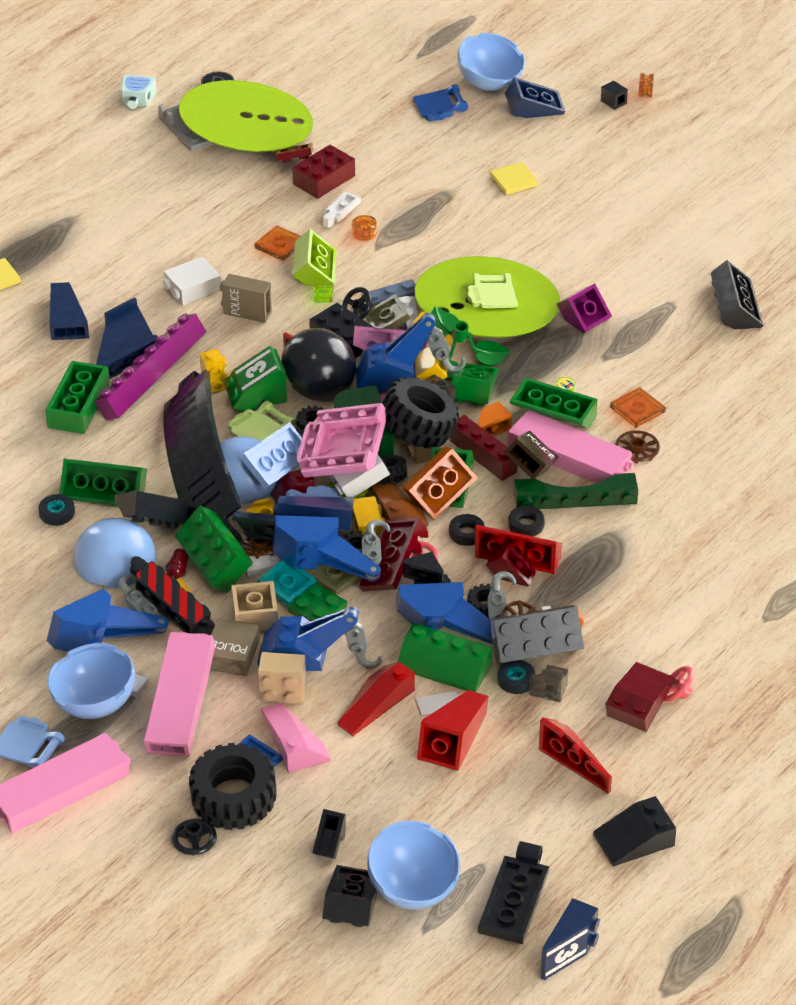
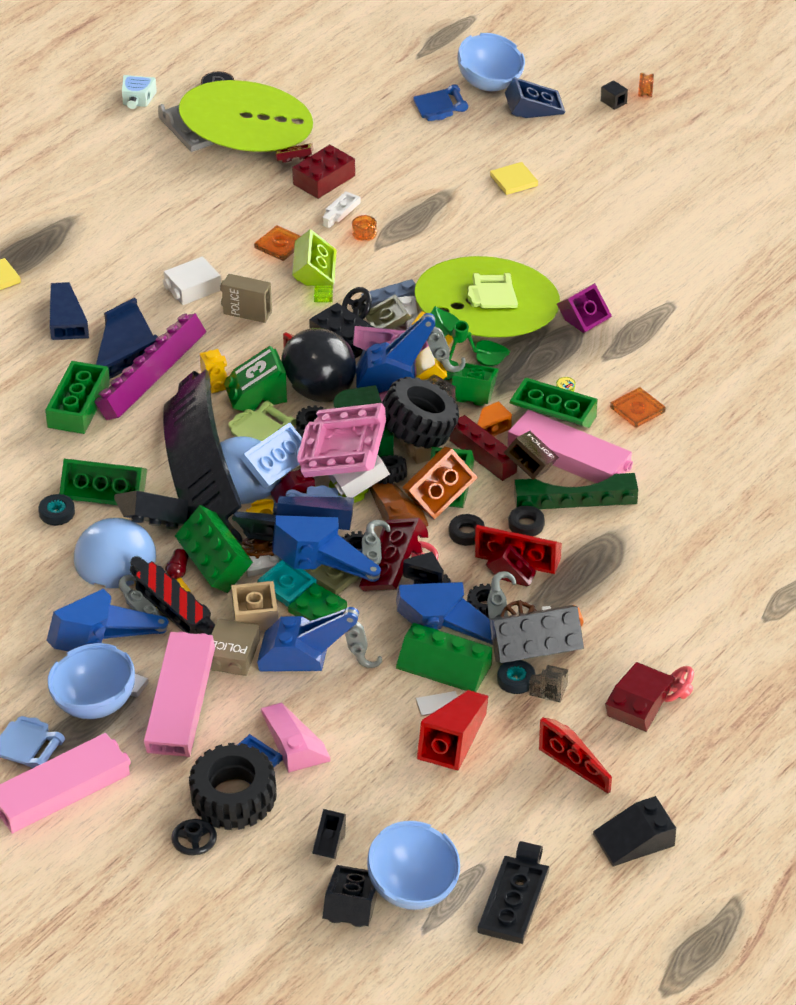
tan brick [258,652,306,704] -> none
red wedge [338,662,415,736] -> none
yellow brick [352,496,385,538] -> none
dark blue slope [541,898,600,980] -> none
reddish brown wheel [615,430,660,463] -> none
black slope [710,260,764,329] -> none

